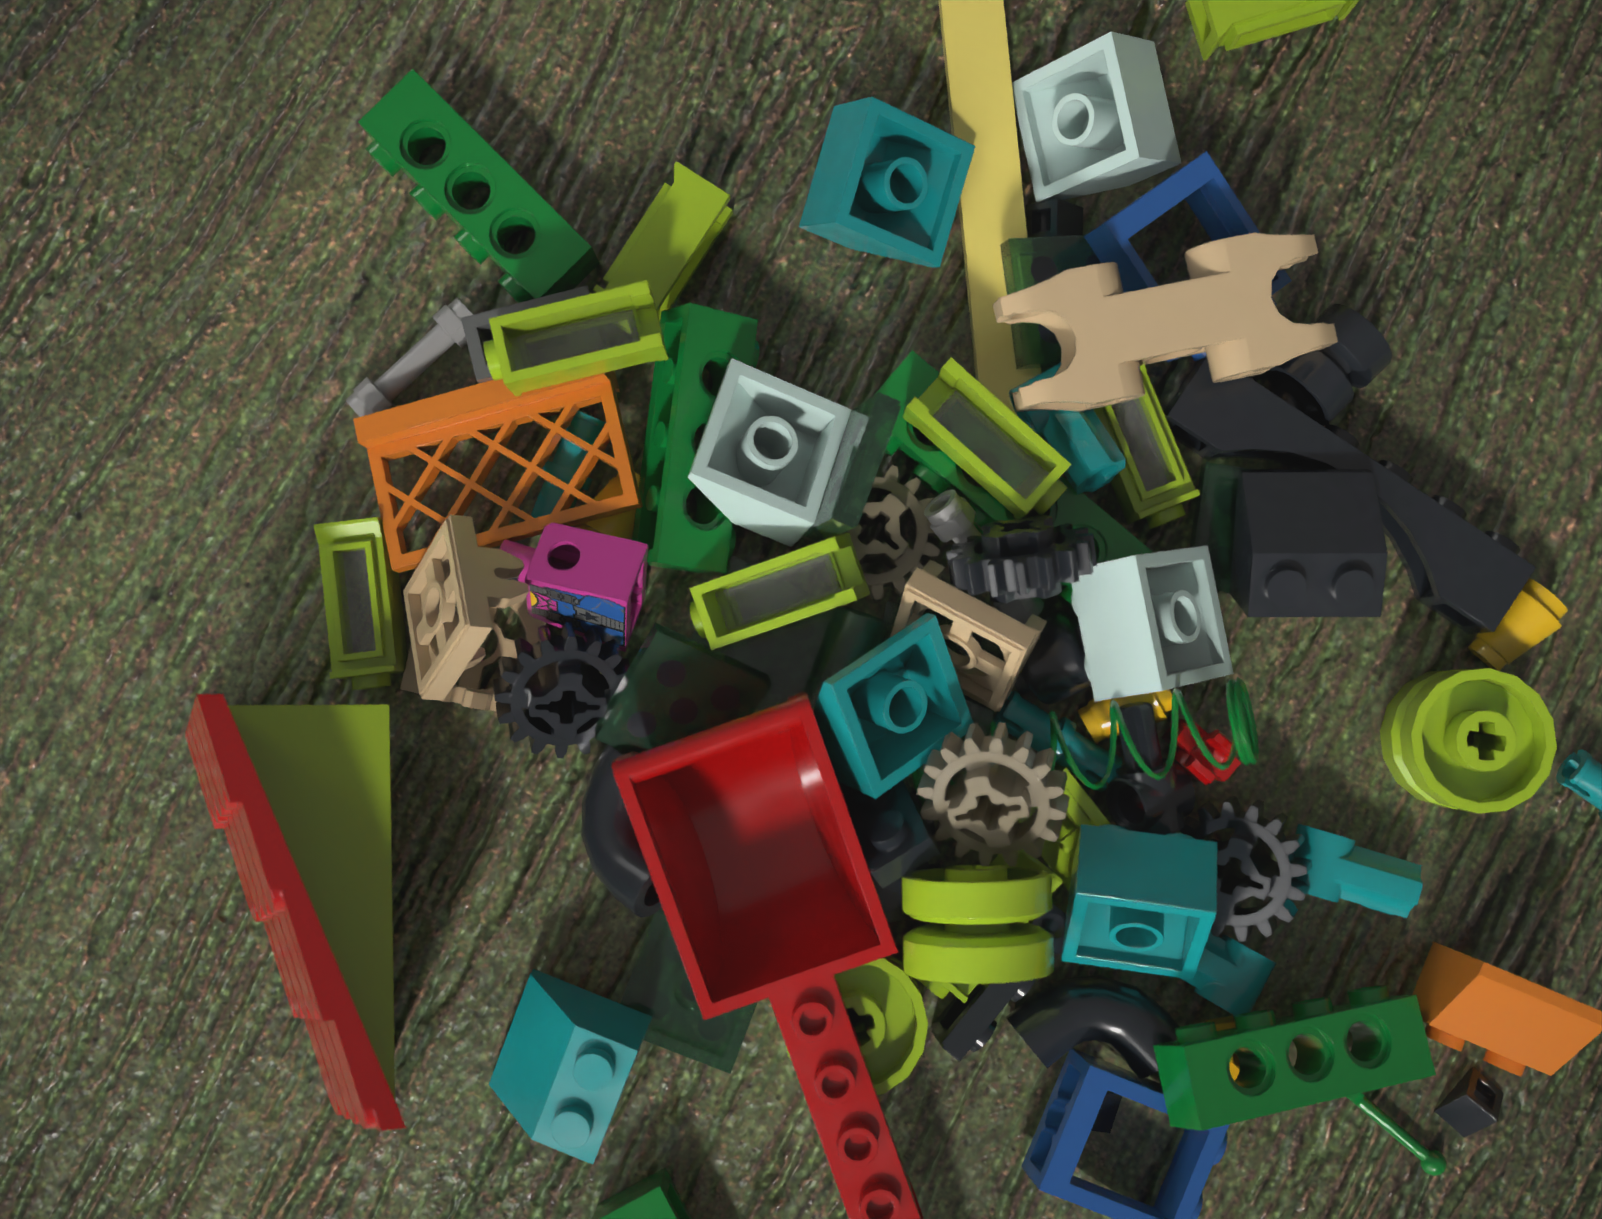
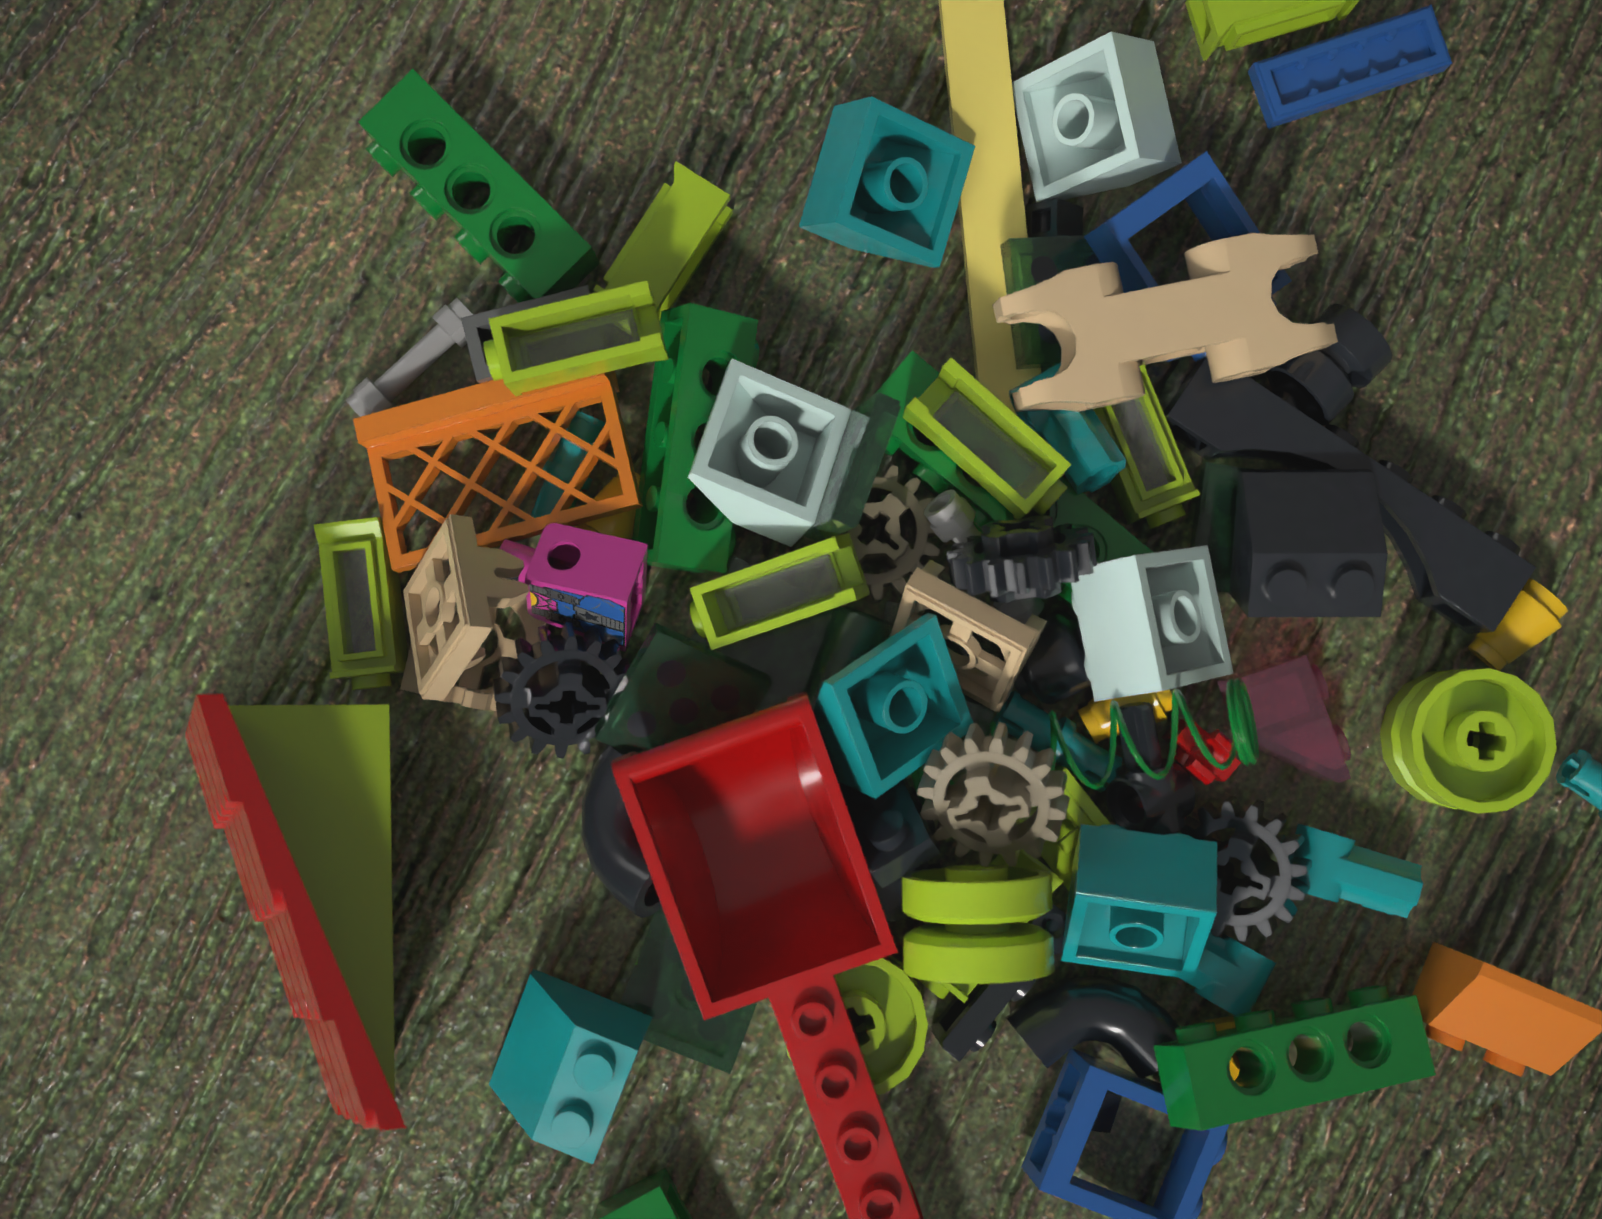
green hinge [1346,1093,1447,1176] -> none
black piece [1434,1067,1504,1138] -> none
none -> clear pink slope [1217,655,1351,783]
none -> blue plate [1248,5,1452,129]

